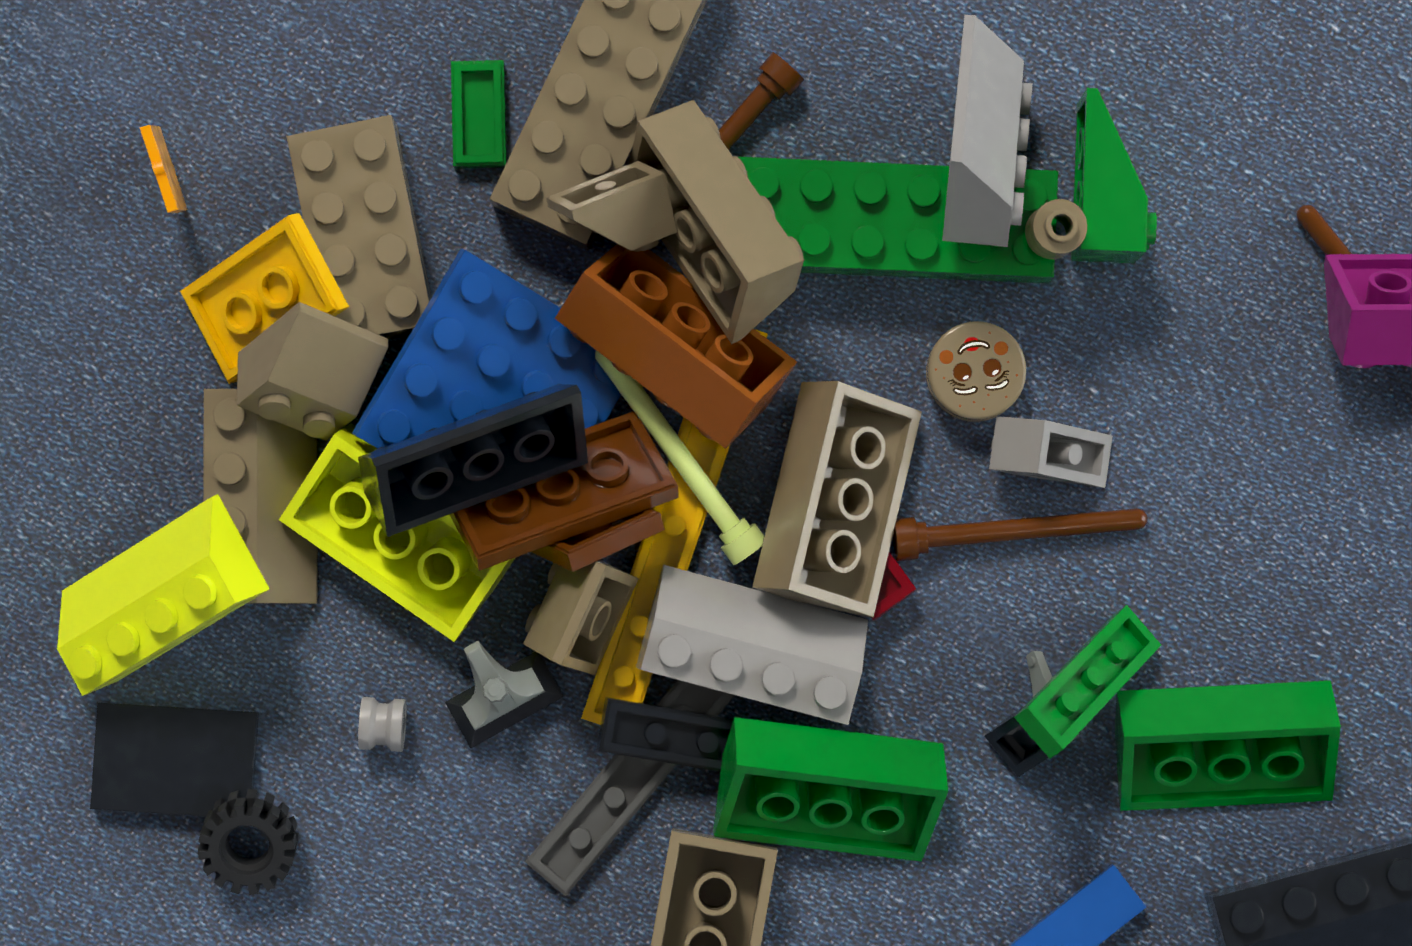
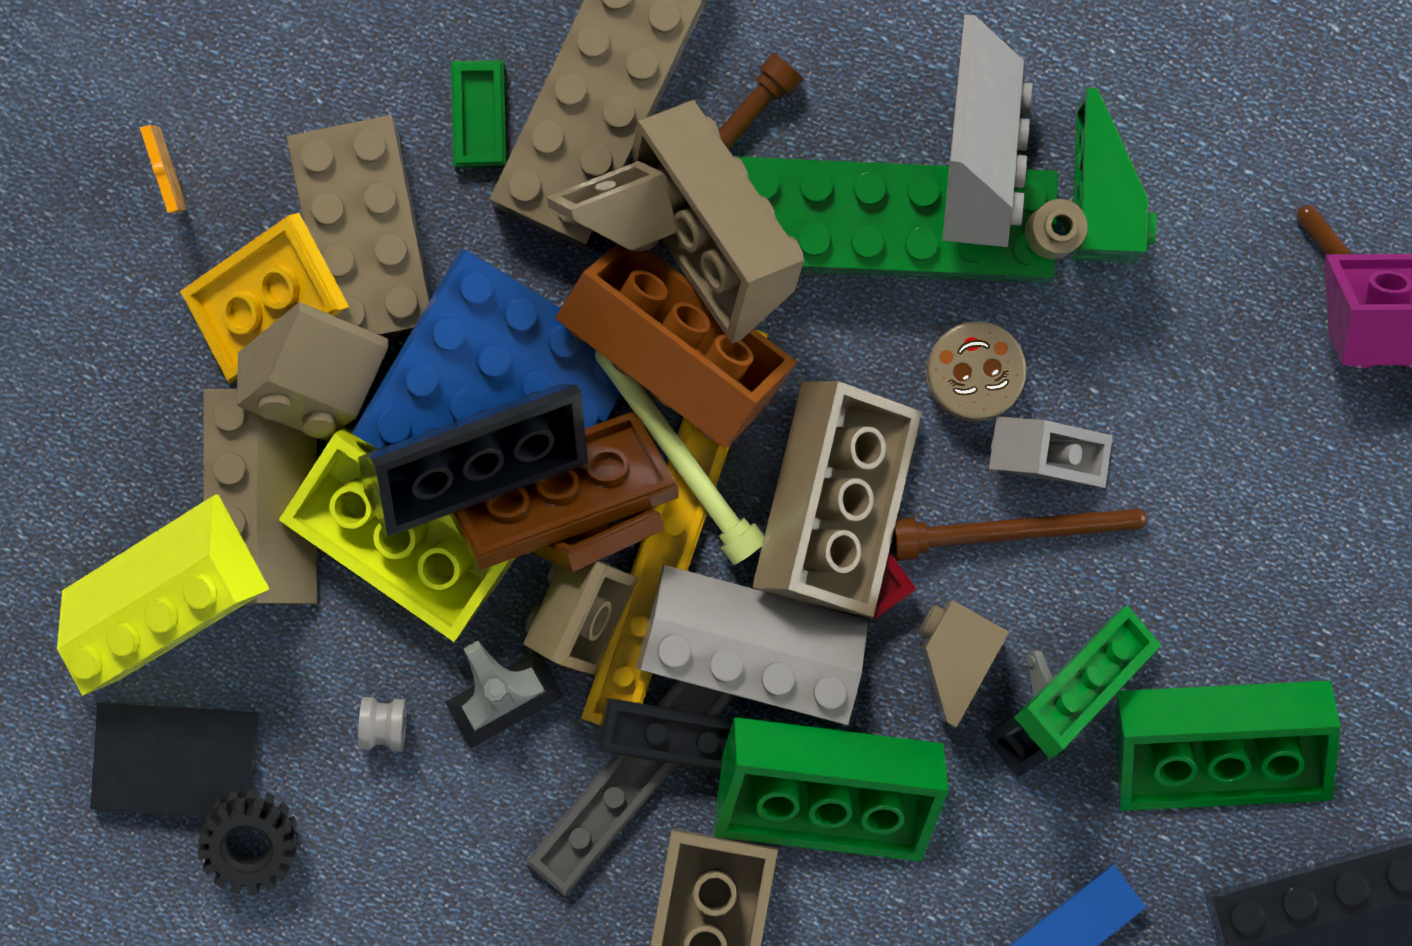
none -> dark tan slope [917,600,1009,727]

